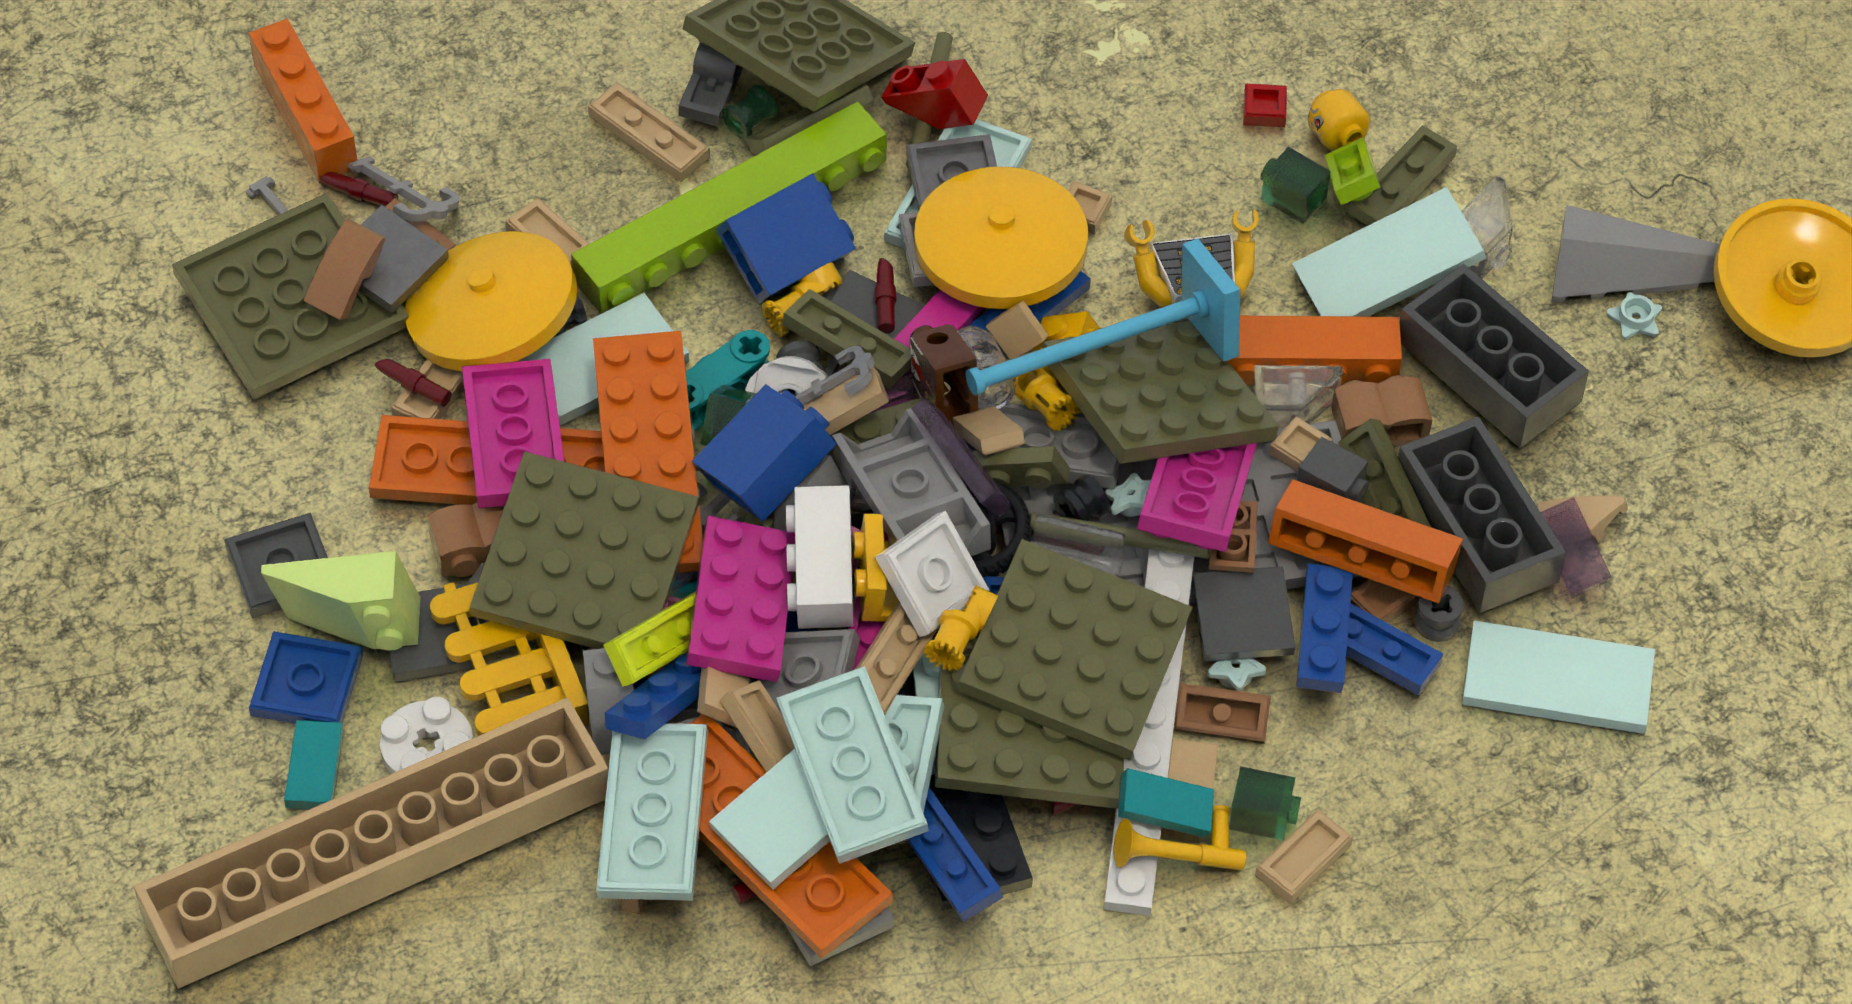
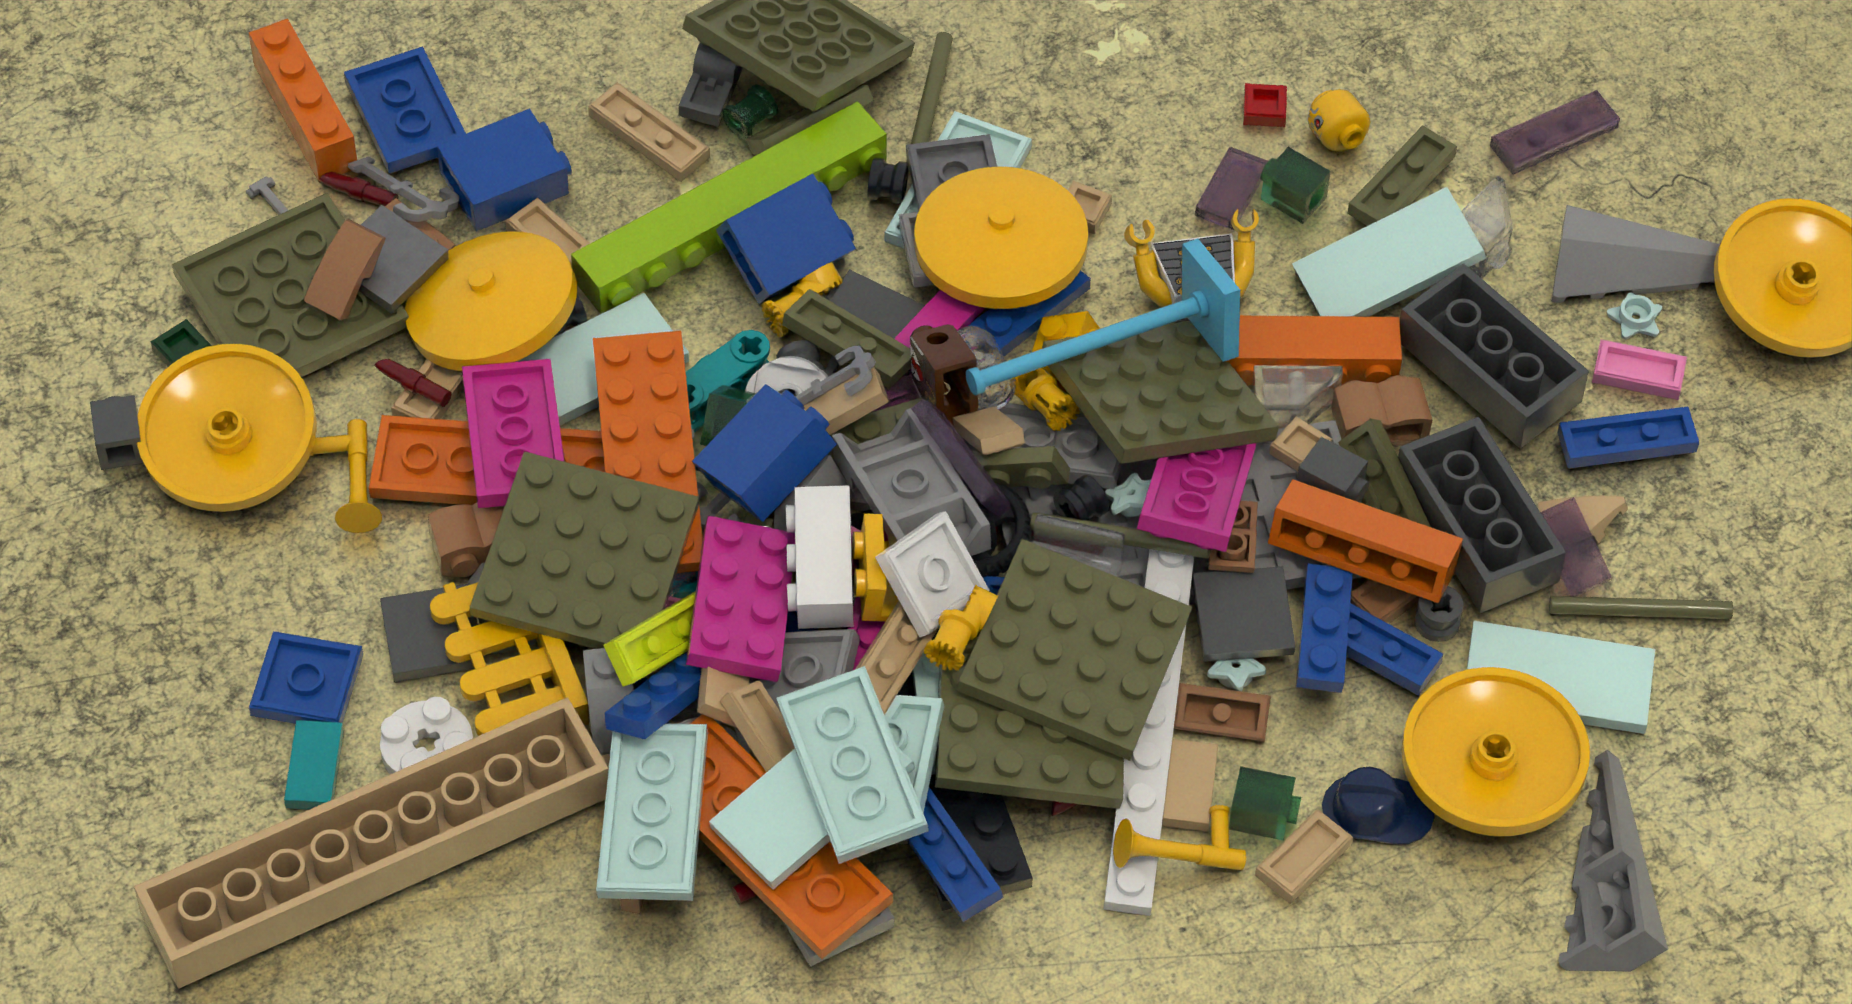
dark grey tile [224,512,328,618] -> none
yellowish green slope [261,551,421,650] -> none
dark red piece [875,258,897,333] -> none
red slope [881,59,988,129] -> none
tan tile [986,300,1049,360] -> none
teal tile [1118,768,1214,838] -> none
lime plate [1325,137,1381,205] -> none
none -> dark grey brick [90,395,144,470]
none -> yellow dish [137,344,317,512]
none -> dark green tile [150,319,212,367]
none -> yellow piece [310,419,382,533]
none -> blue plate [344,46,466,174]
none -> blue brick [437,108,572,232]
none -> black wheel [867,157,909,204]
none -> tile [1195,147,1269,230]
none -> dark blue piece [1322,767,1435,844]
none -> yellow dish [1402,667,1590,836]
none -> tile [1490,90,1620,175]
none -> olive bar [1549,596,1733,619]
none -> blue plate [1557,406,1699,468]
none -> light grey wedge [1558,750,1668,972]
none -> bright pink tile [1592,339,1687,400]

